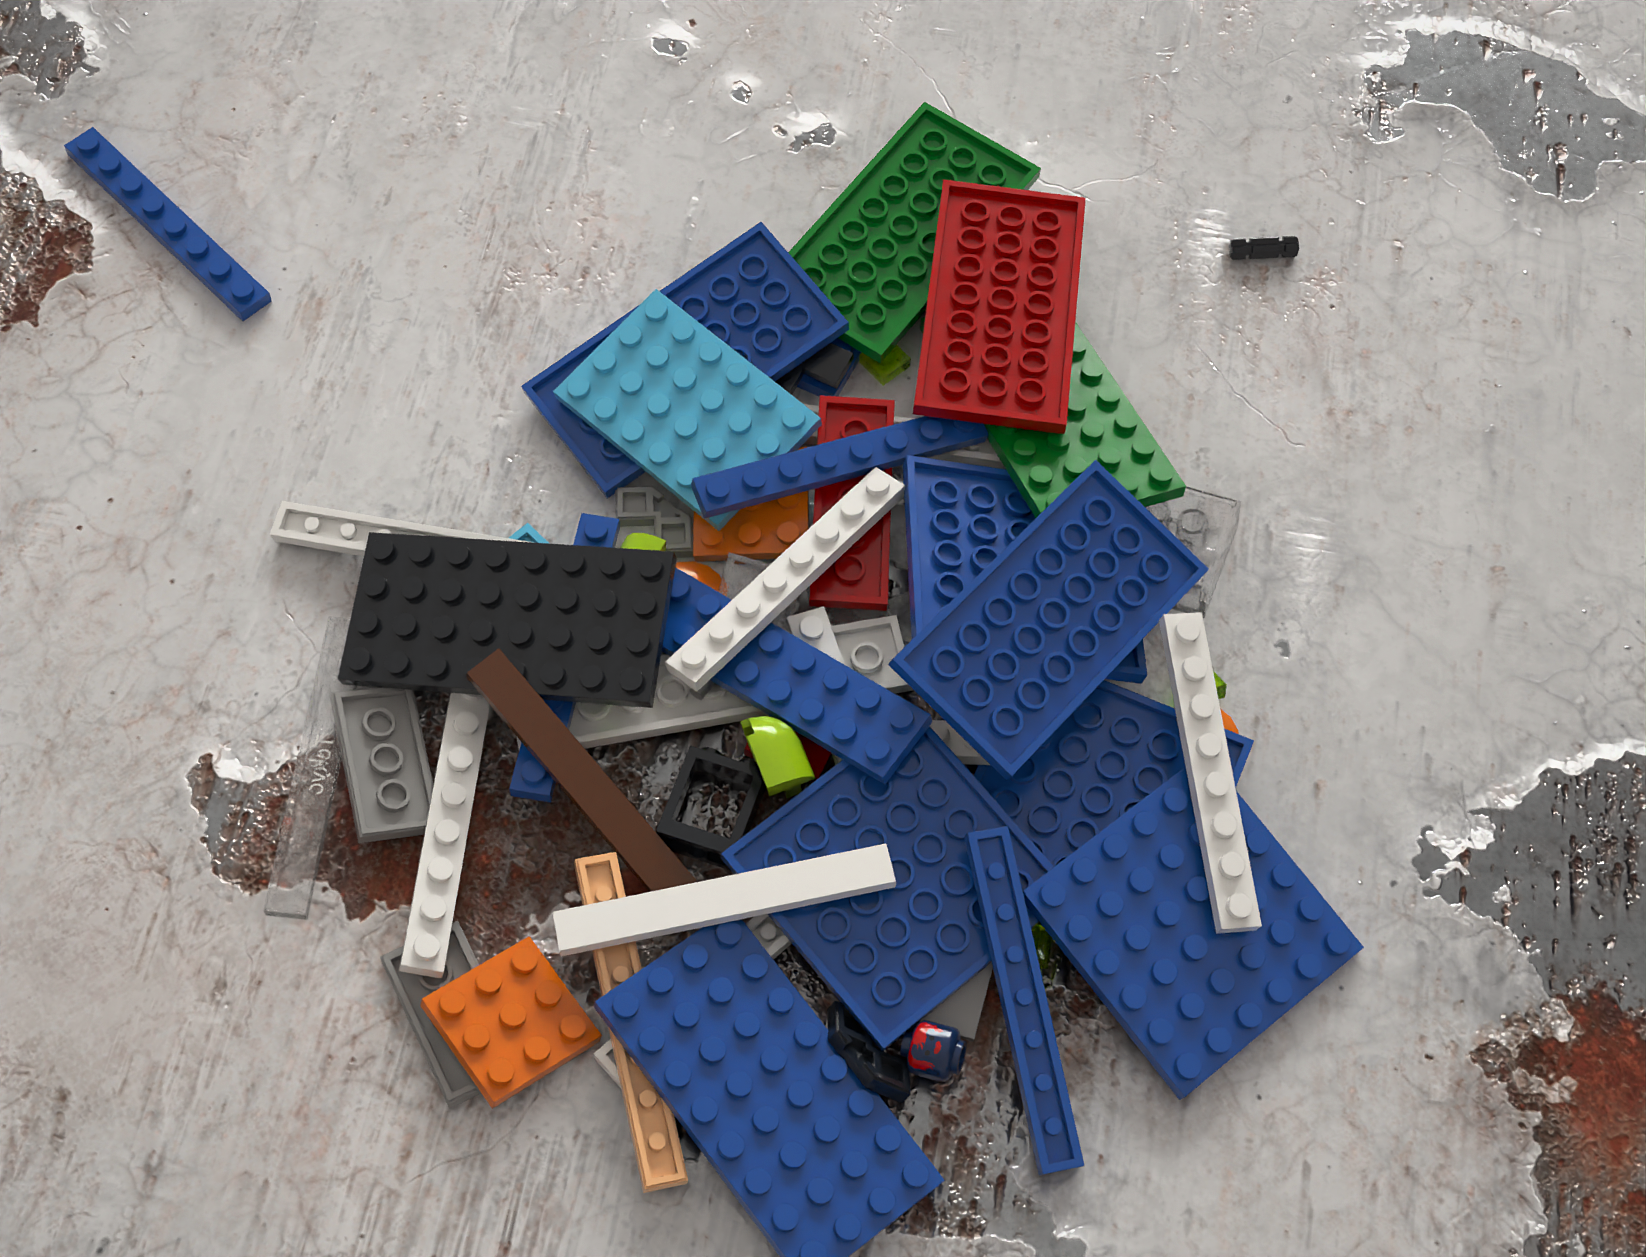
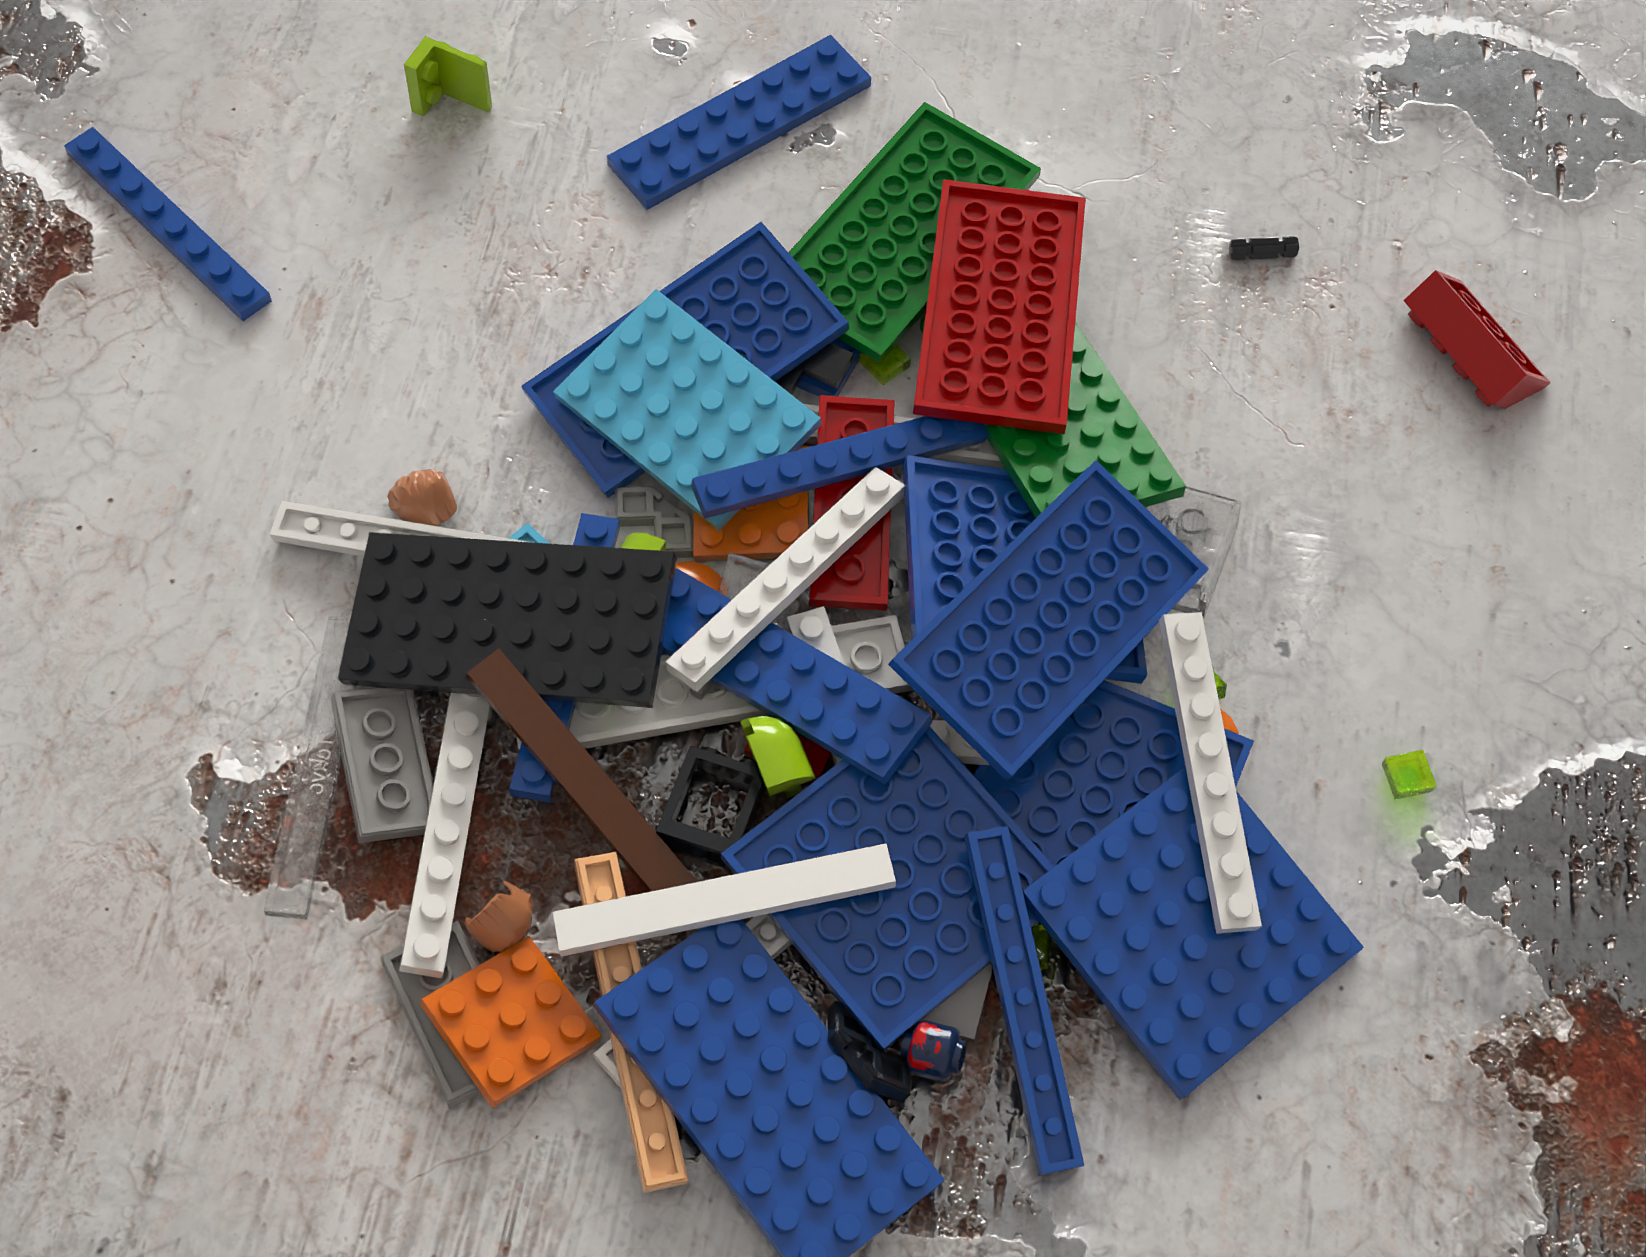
none -> nougat hair [387,469,457,526]
none -> lime bracket [403,36,492,117]
none -> nougat hair [465,881,534,952]
none -> blue plate [607,35,871,210]
none -> clear neon green plate [1382,750,1437,799]
none -> red slope [1403,270,1551,409]

